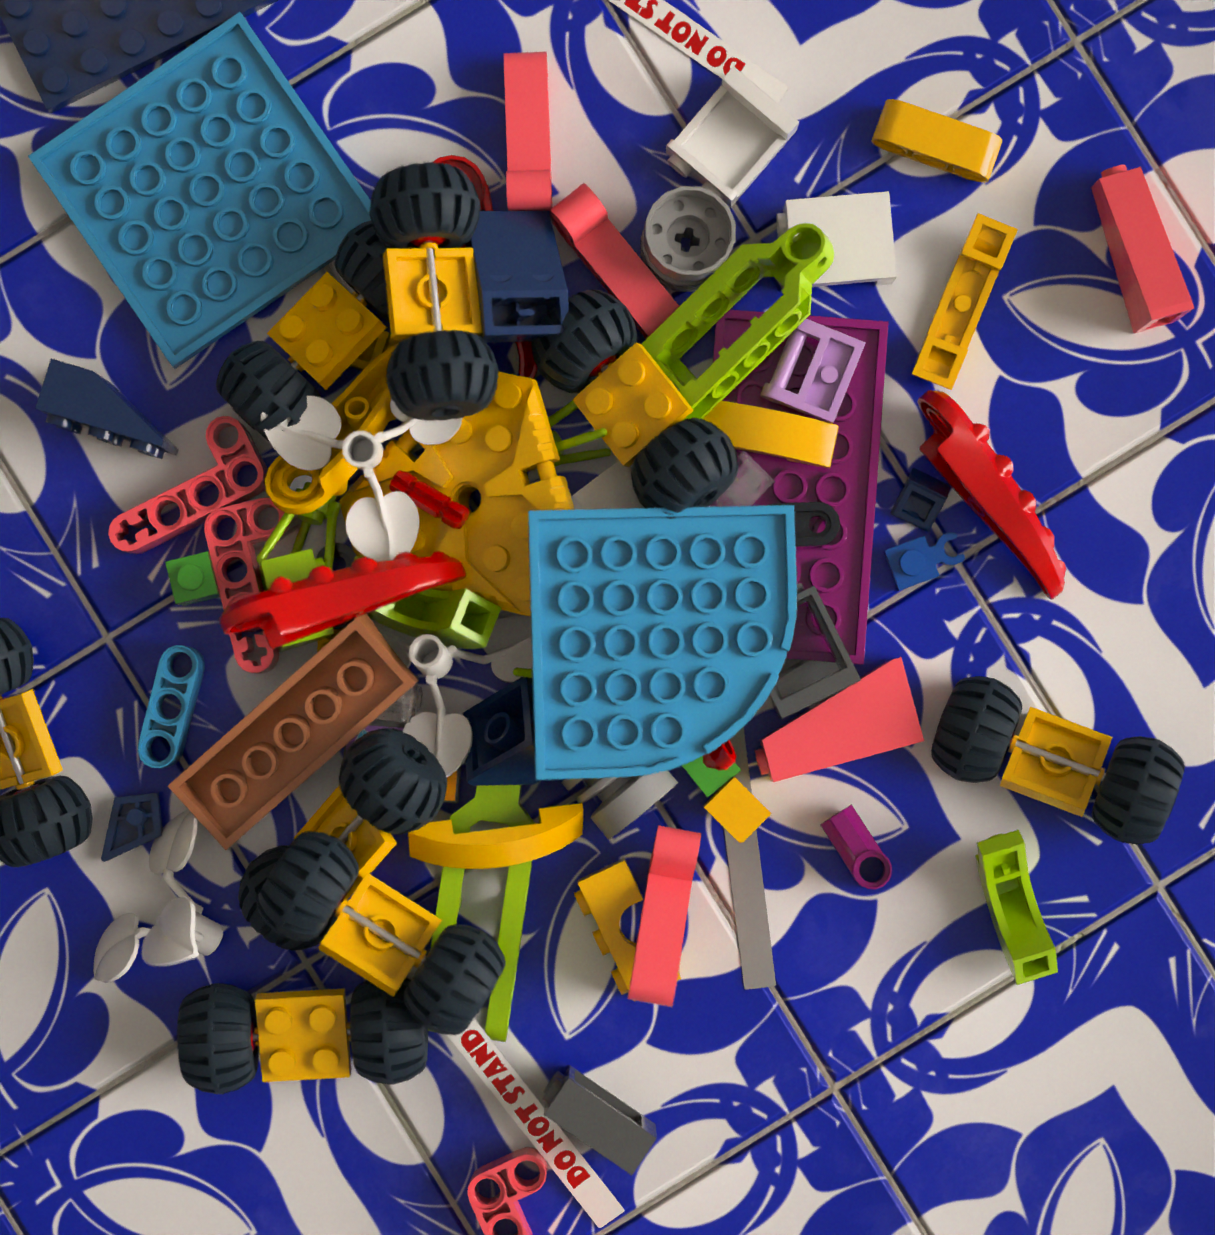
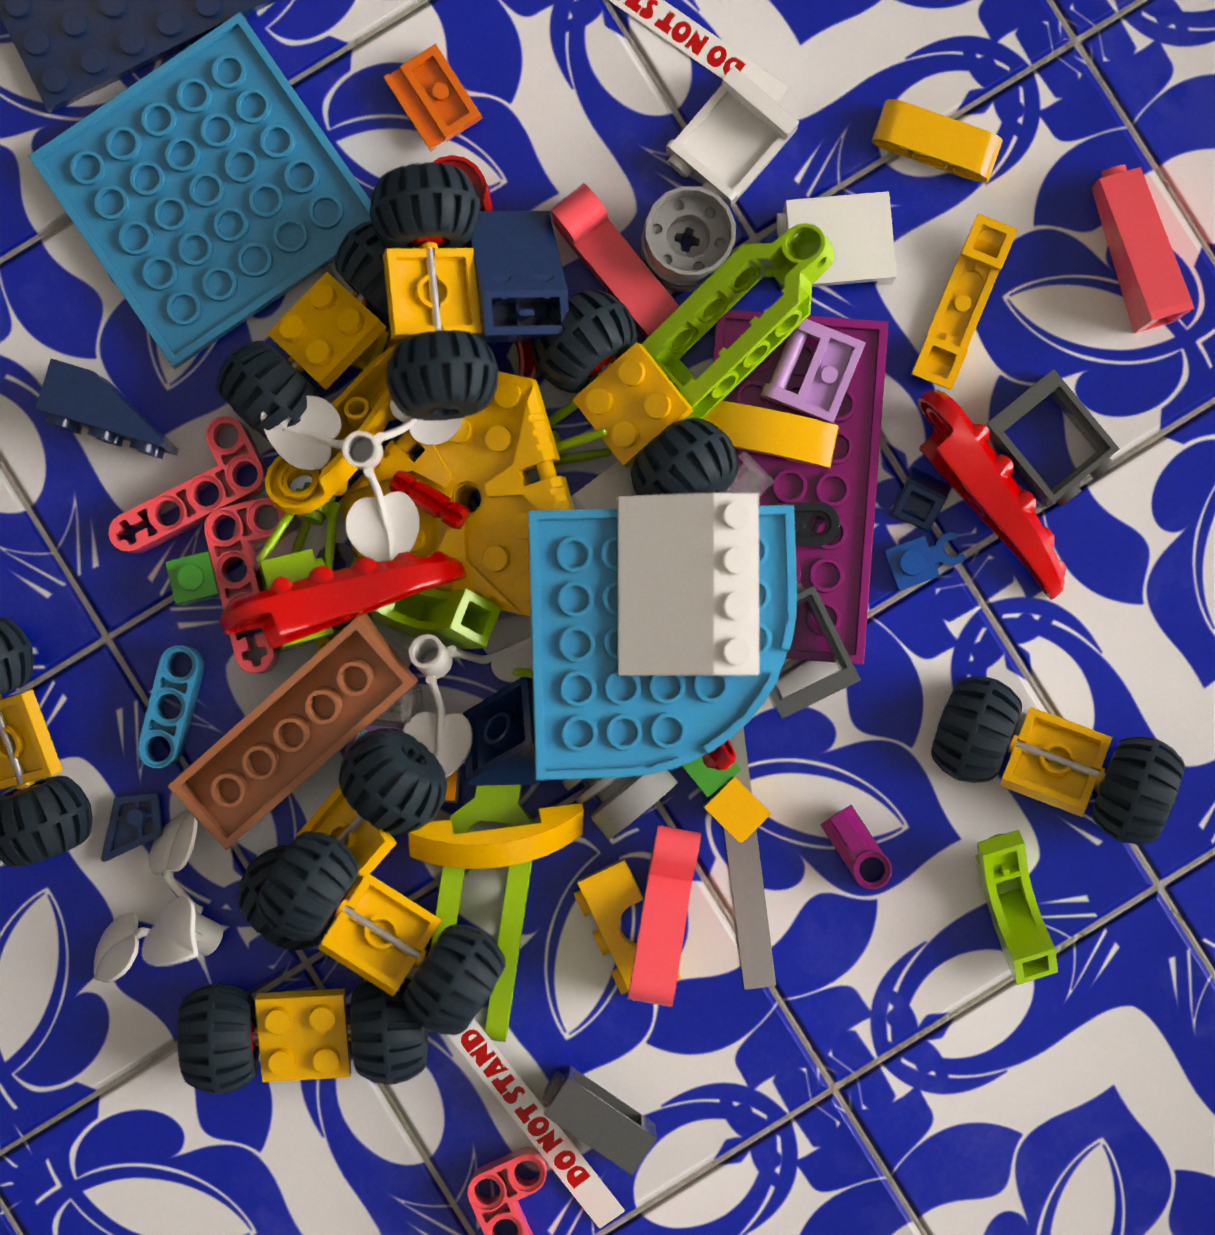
coral beam [504,52,552,211] -> none
coral slope [754,657,924,782] -> none
none -> orange plate [384,44,482,152]
none -> white slope [618,493,759,676]
none -> dark grey window [985,369,1120,507]

